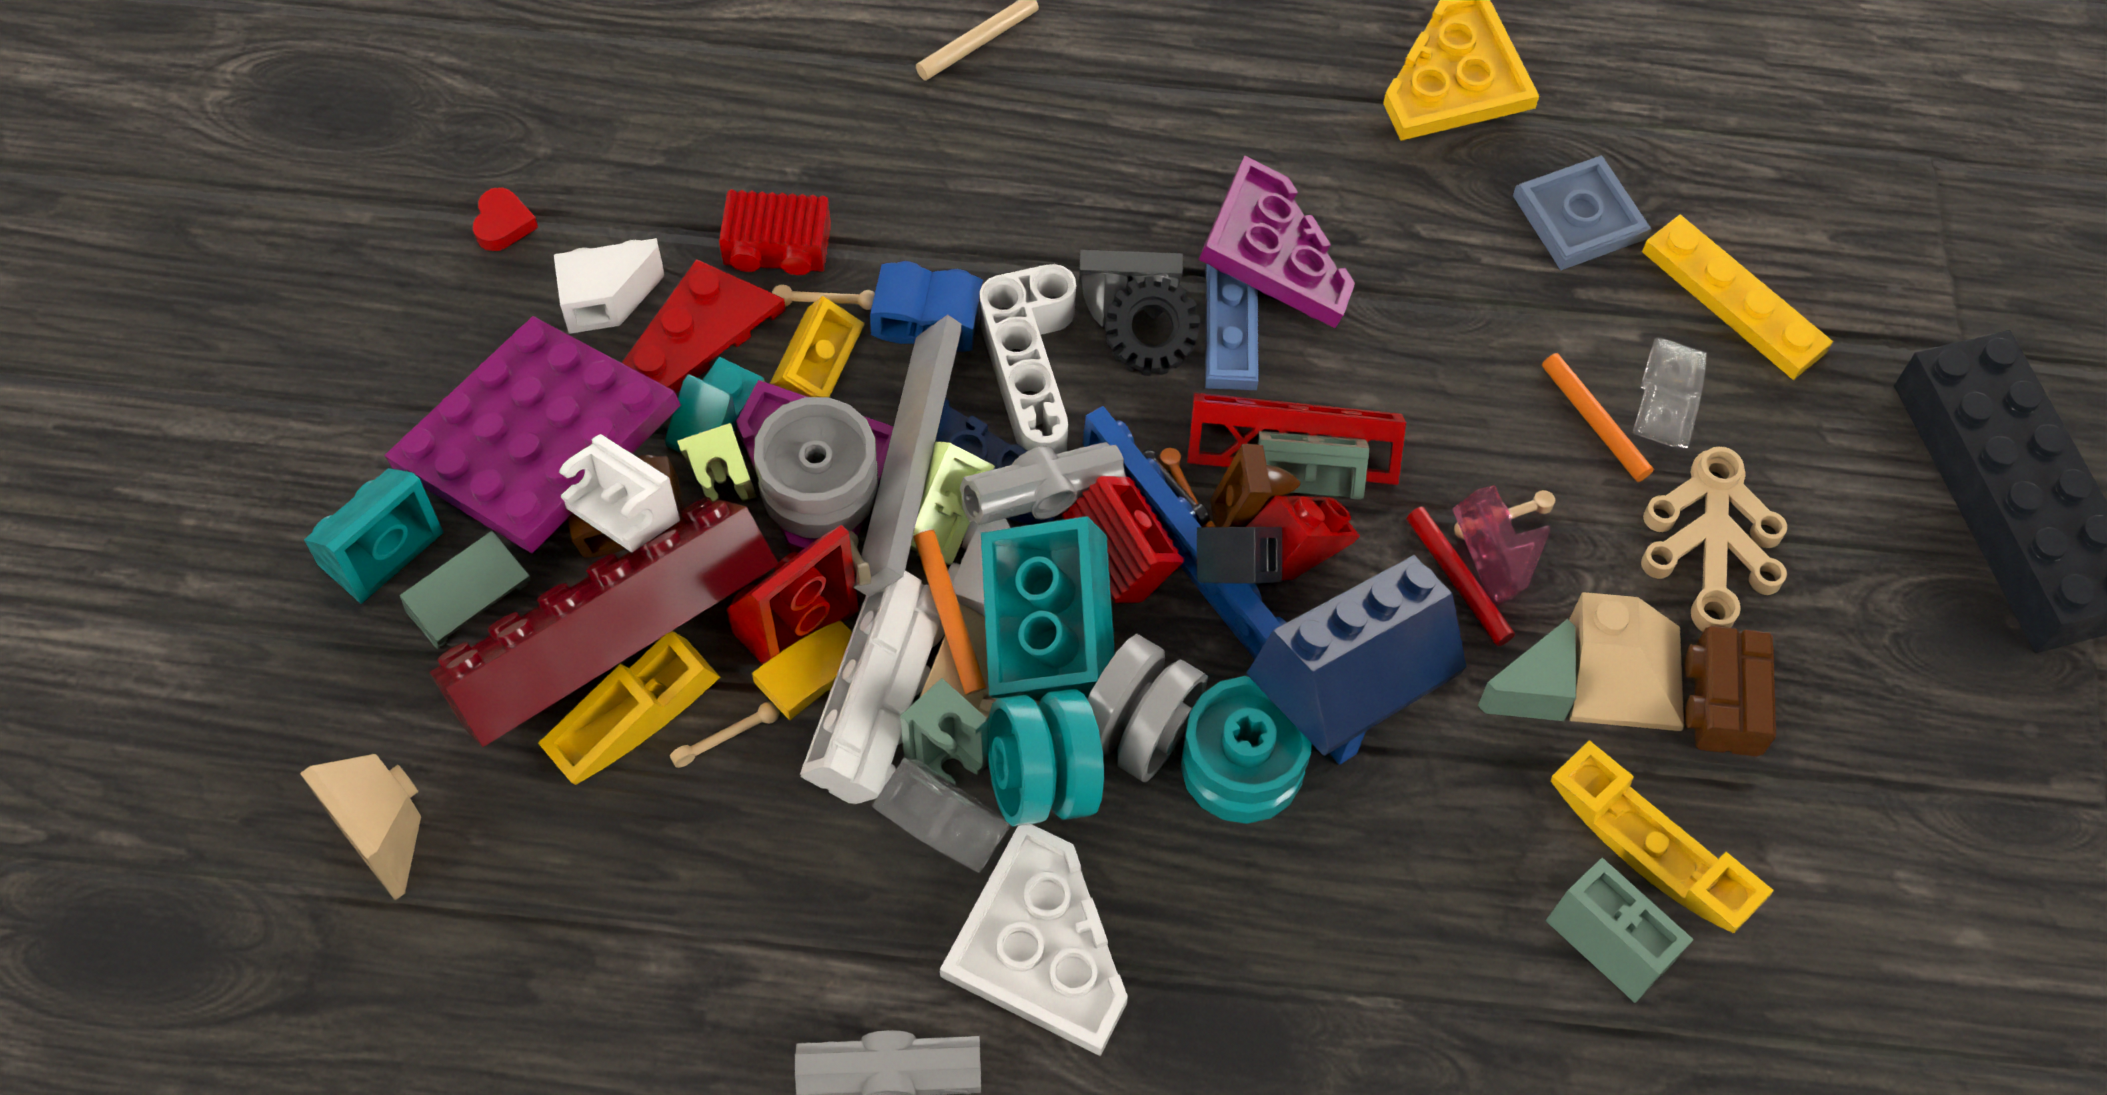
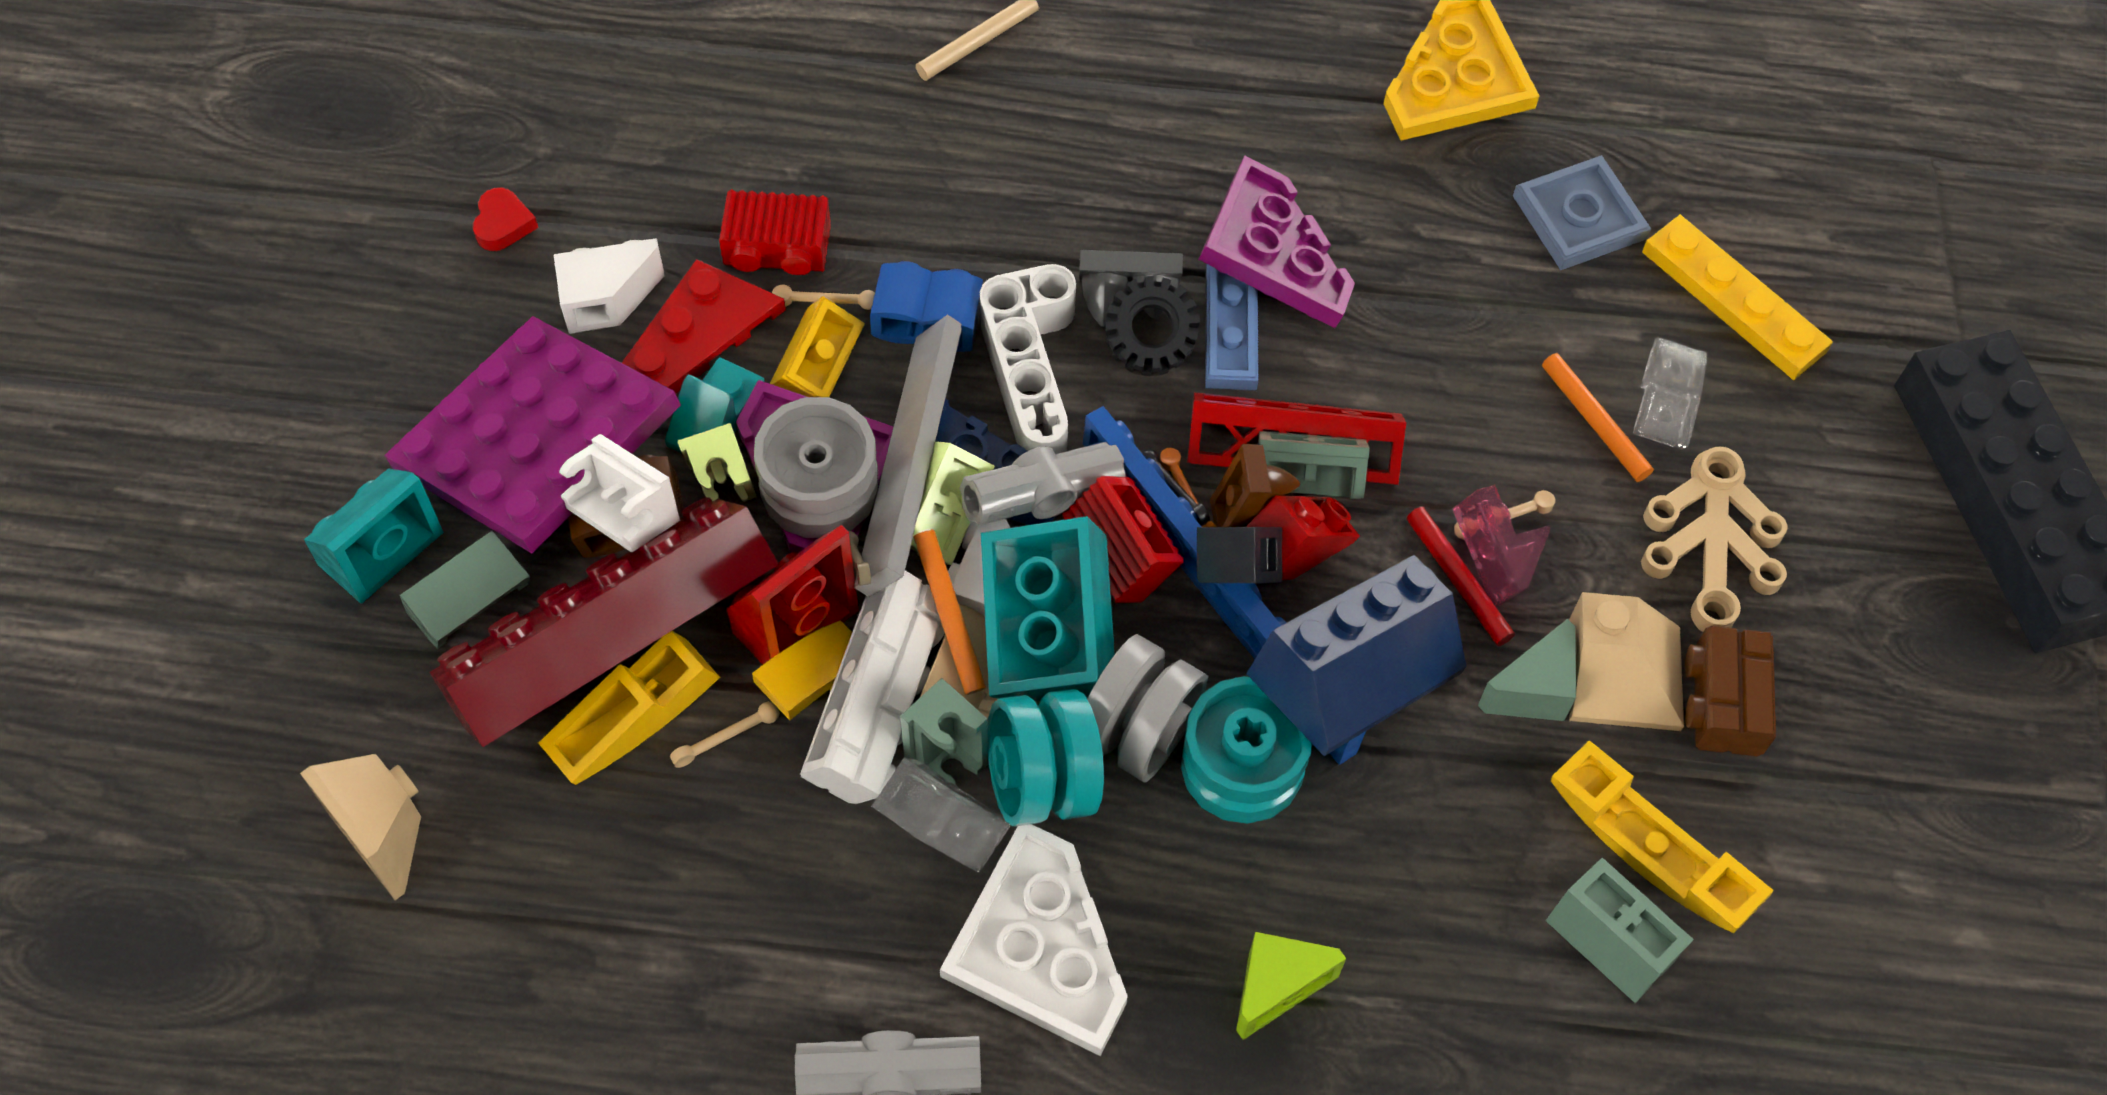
none -> lime slope [1236,932,1346,1040]

